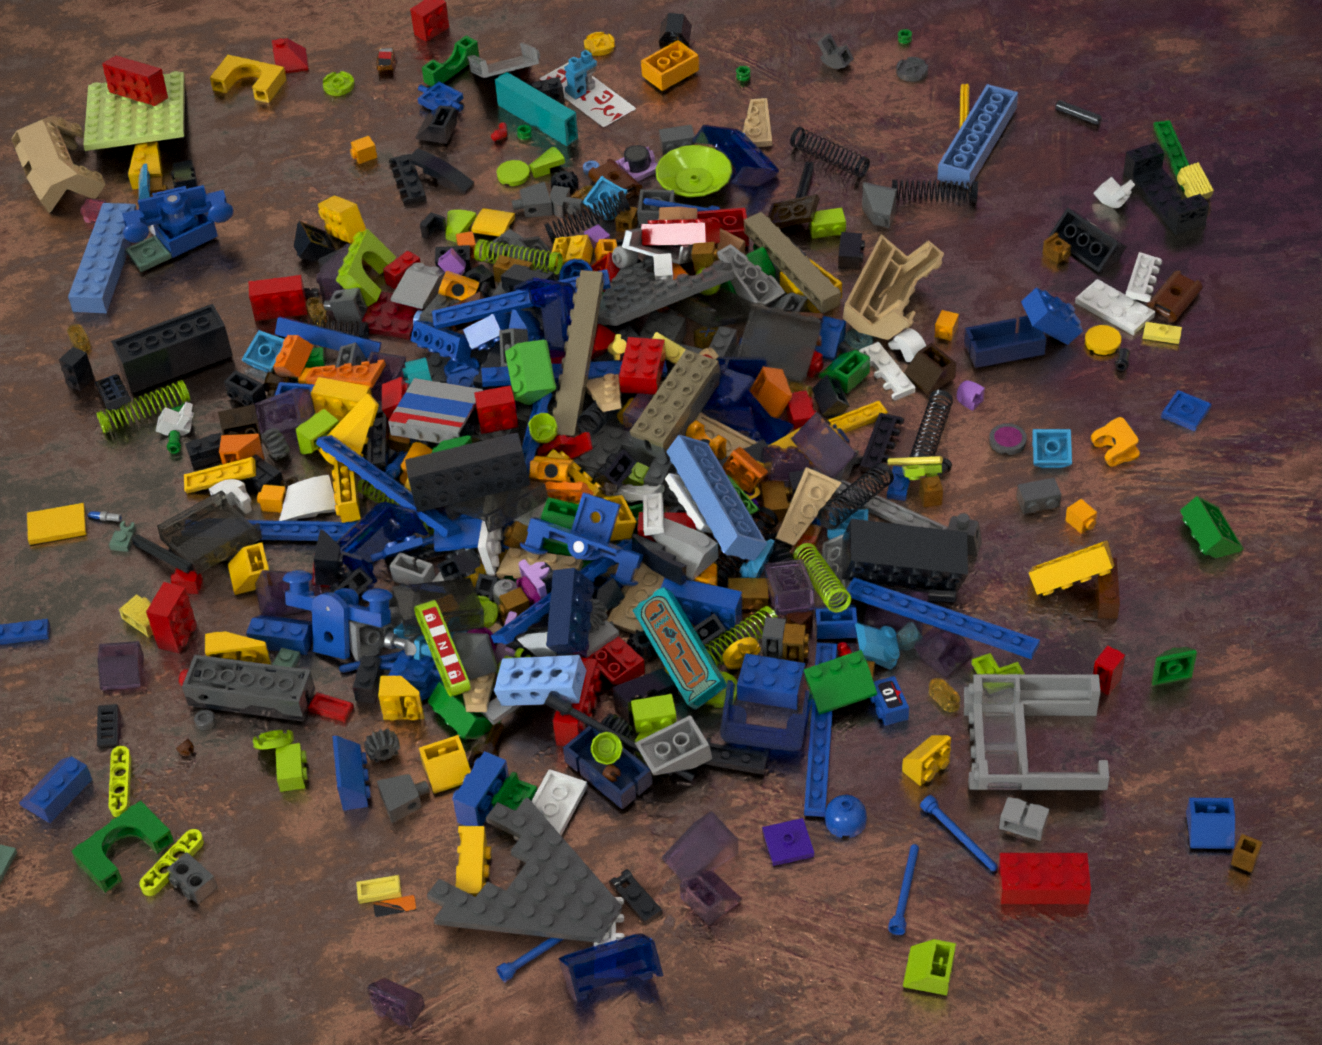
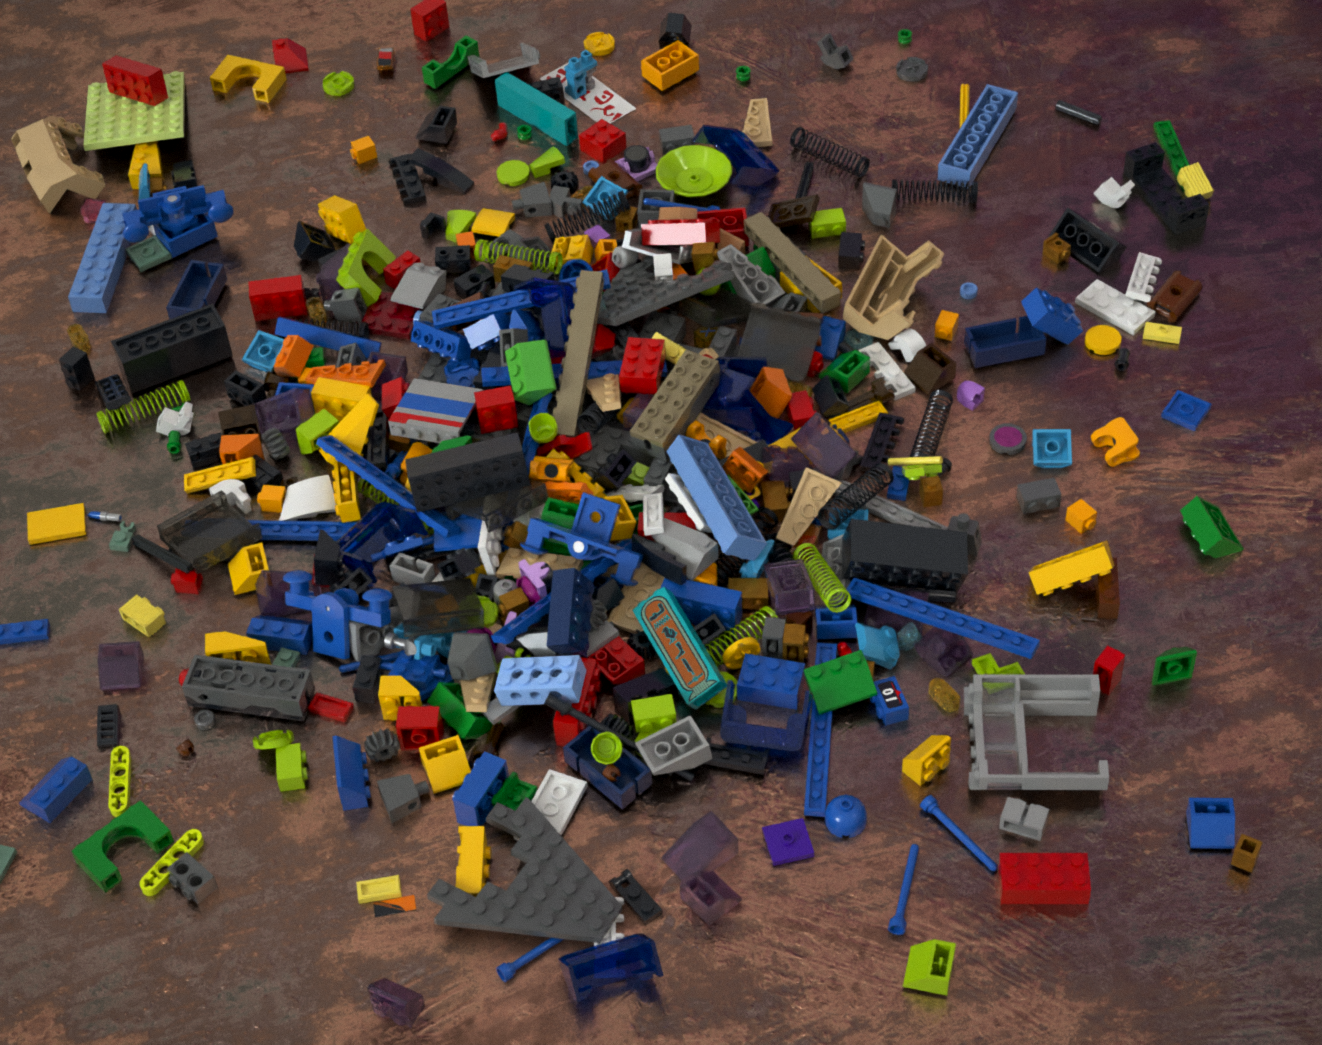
red brick [146,582,197,654] -> none
teal brick [402,357,432,385] -> none
beam [414,600,471,697] -> none
blue plate [418,82,464,111] -> none
medium lavender brick [438,248,466,275] -> none
light orange piece [438,271,479,301] -> none
dark brown plate [598,482,618,496] -> none
light yellow piece [608,334,627,361] -> none
none -> dark blue piece [166,260,227,319]
none -> red brick [396,706,444,751]
none -> red brick [579,119,627,164]
none -> dark brown piece [845,376,895,413]
none -> medium blue tile [960,282,978,299]

